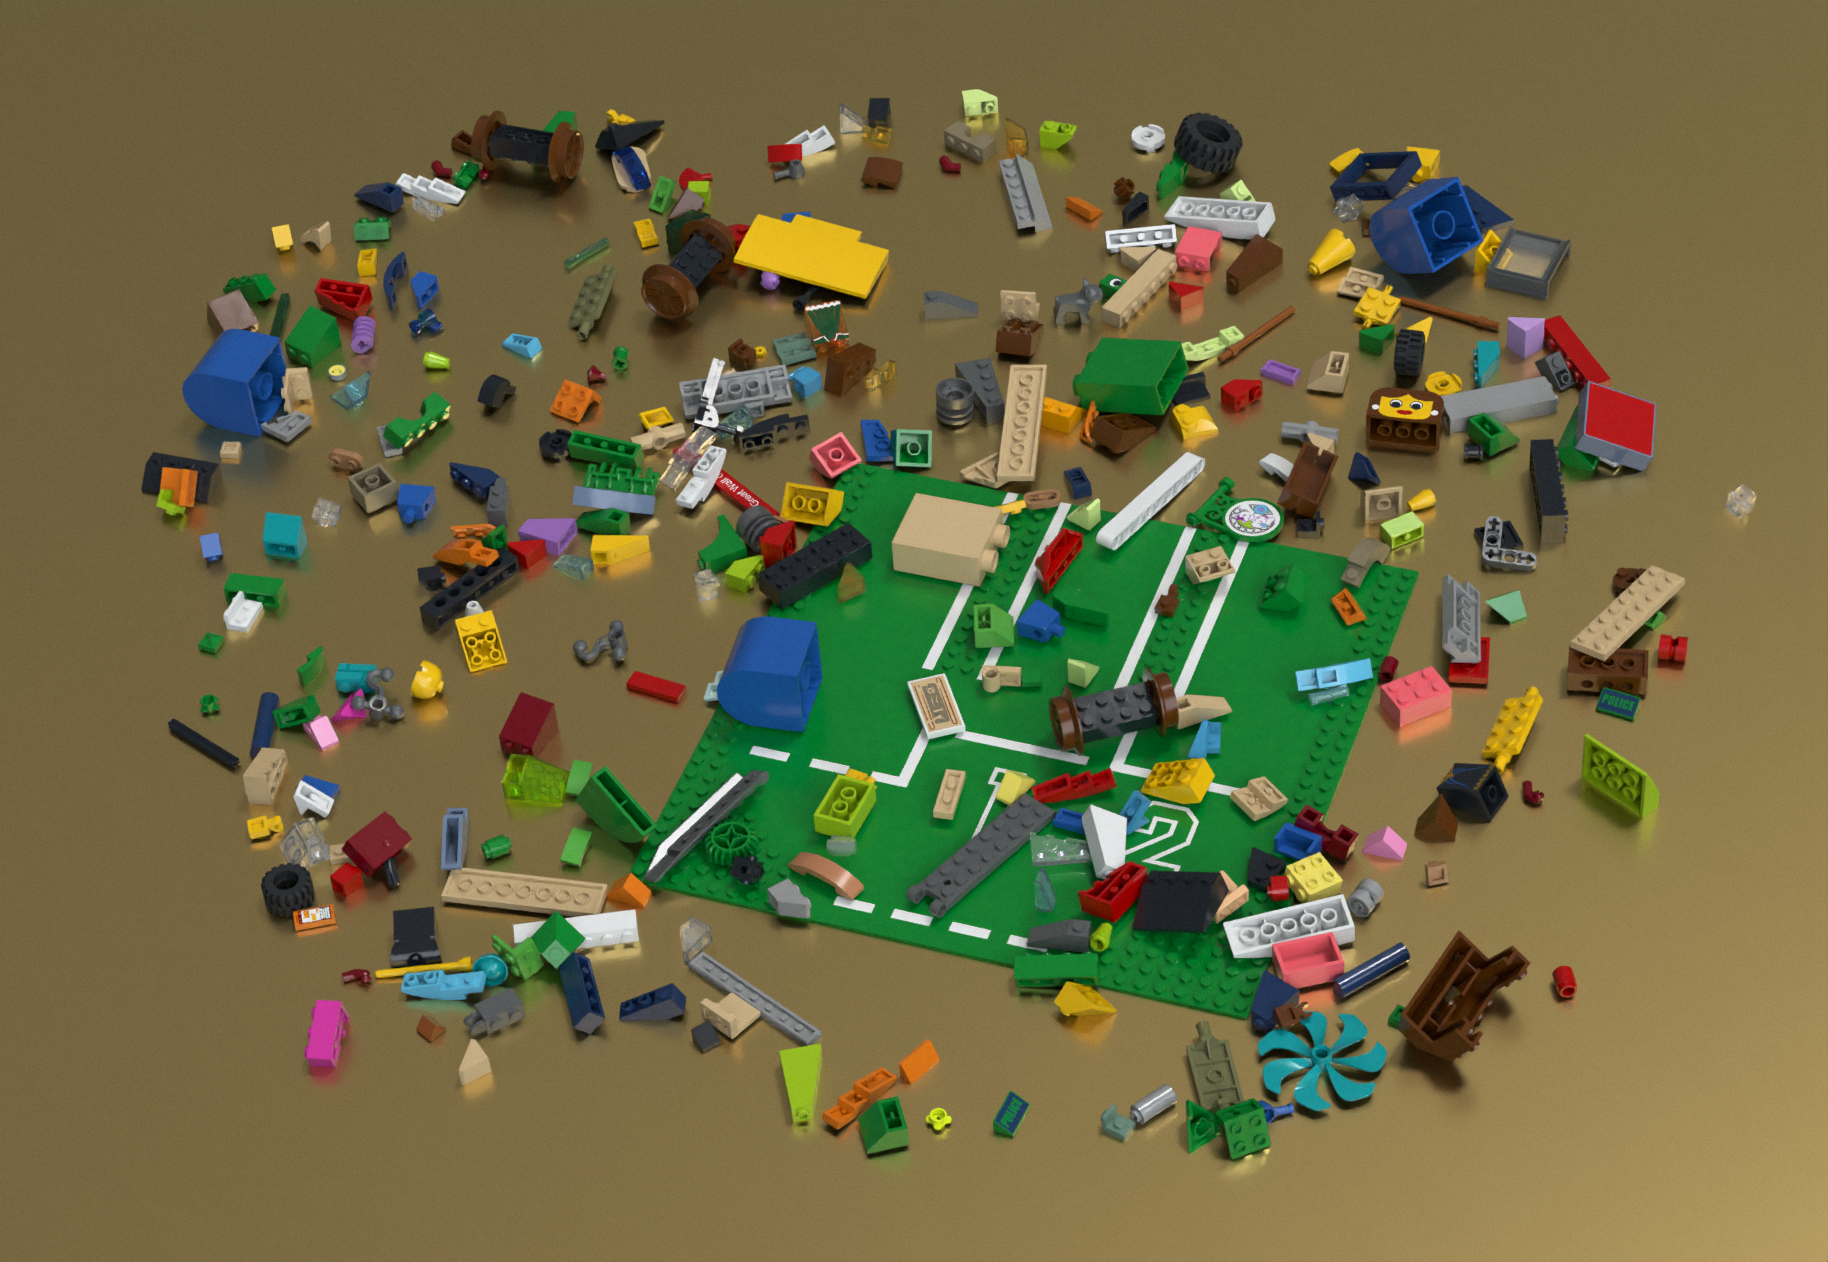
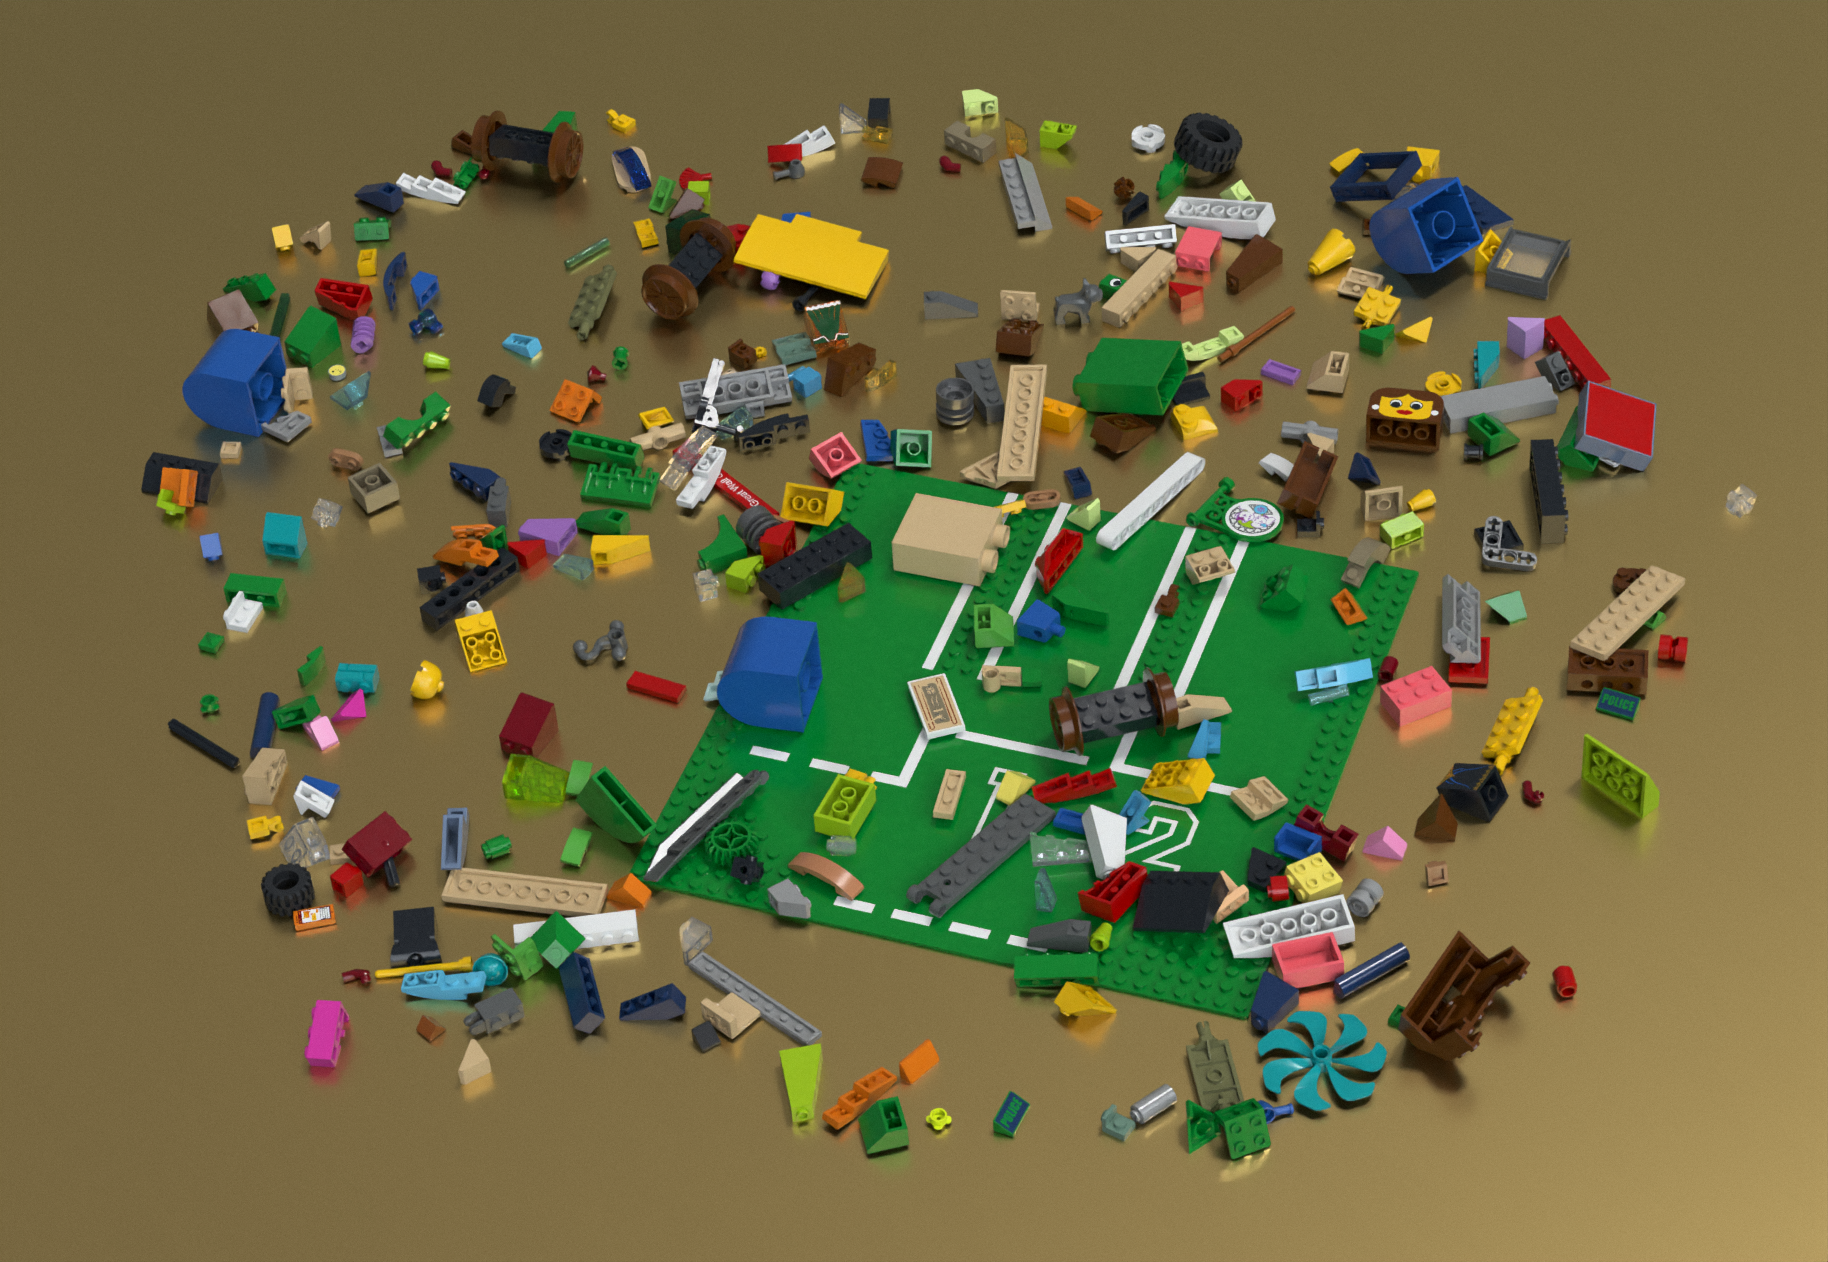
dark grey piece [351,667,404,720] -> none
blue torso [397,484,437,523] -> none
clear hinge [411,193,445,222] -> none
sand blue slope [572,486,656,515] -> none
black wedge [595,120,665,150] -> none
orange piece [1080,401,1099,443] -> none
reddish brown plate [1272,1002,1313,1030] -> none
clear brick [1333,193,1364,223] -> none
black tyre [1394,329,1425,376] -> none
dark orange bar [1399,296,1501,330] -> none

